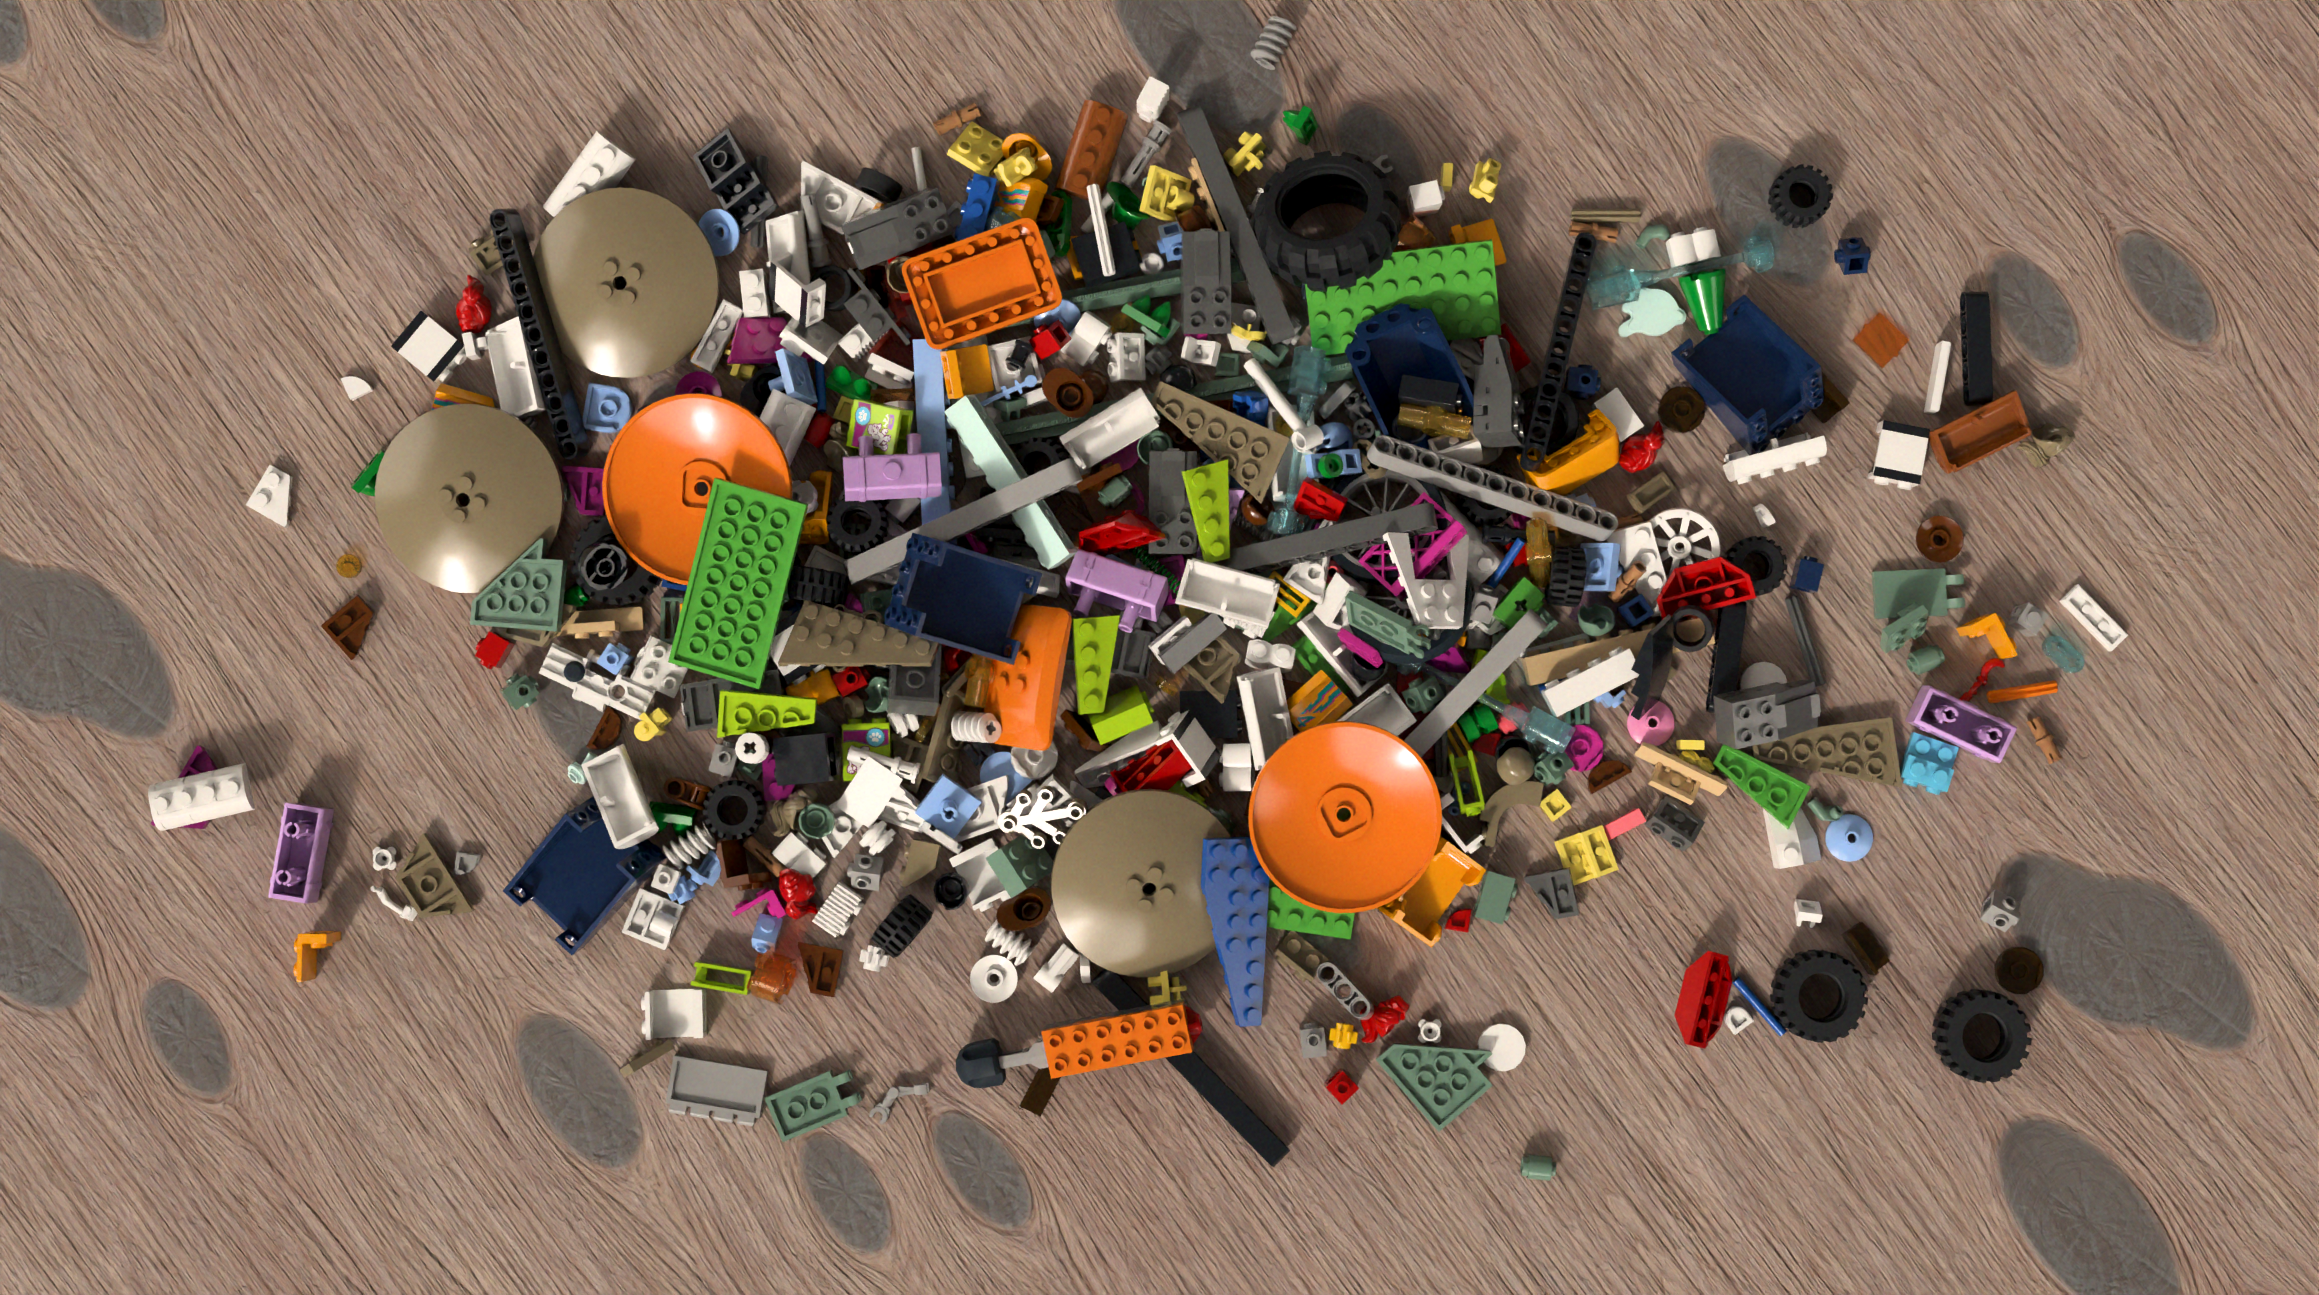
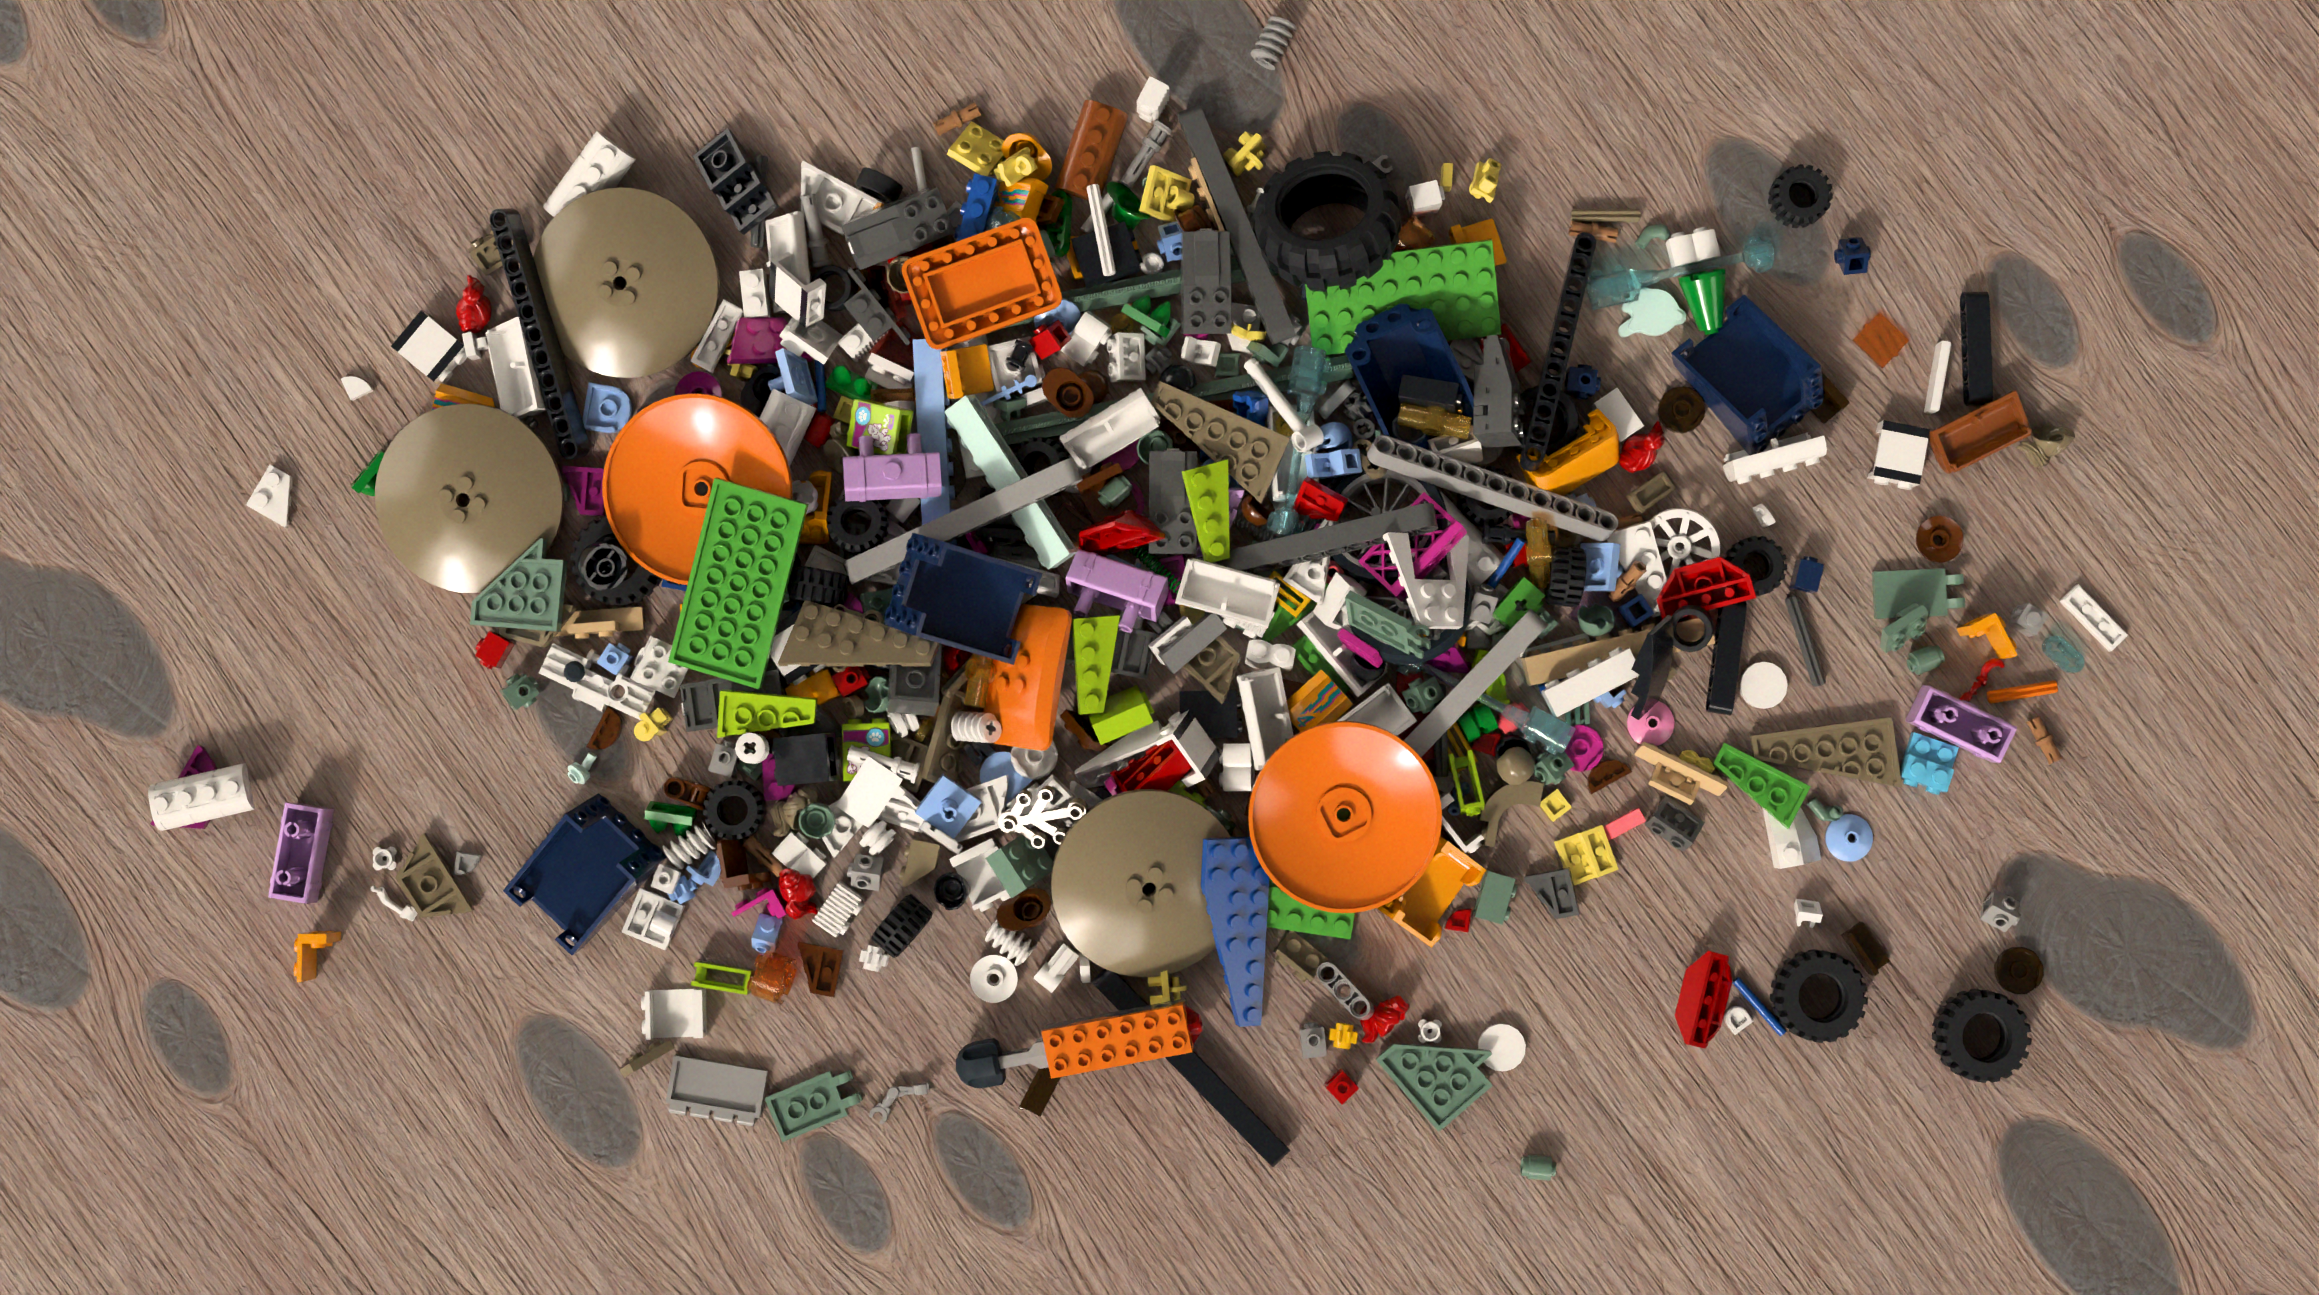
reddish brown wing [321,595,374,660] -> none
clear yellow tile [336,554,362,578] -> none
green cone [564,584,590,607] -> none
white container [581,744,659,849] -> none
sand green tile [660,596,684,644] -> none
light blue dish [698,209,740,256] -> none
clear yellow tile [1155,676,1179,696] -> none
green tile [1283,105,1318,146] -> none
green tile [1318,453,1343,478] -> none
light yellow tile [1676,740,1704,750] -> none
dark grey piece [1713,679,1821,749] -> none

